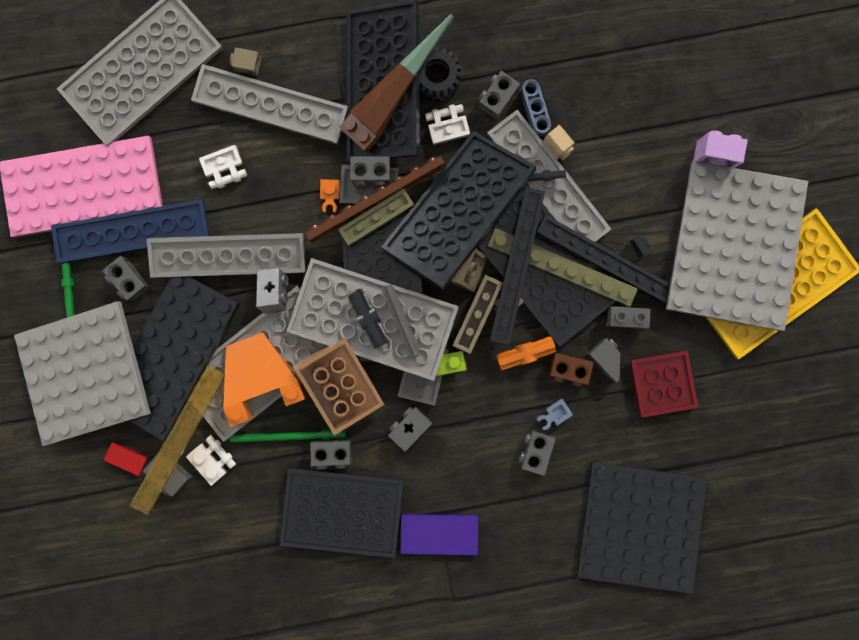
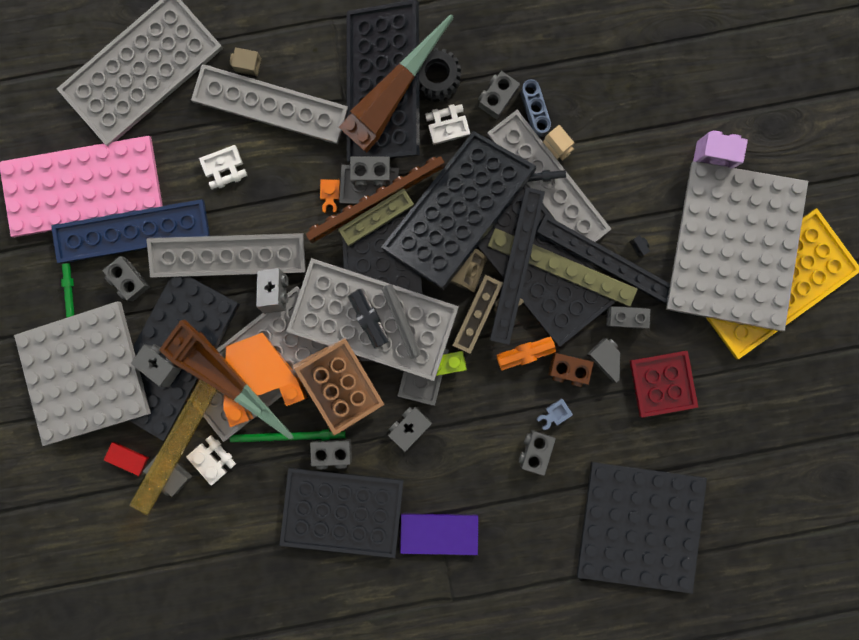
none -> dark grey brick [131,344,182,388]
none -> reddish brown plate [159,320,293,439]

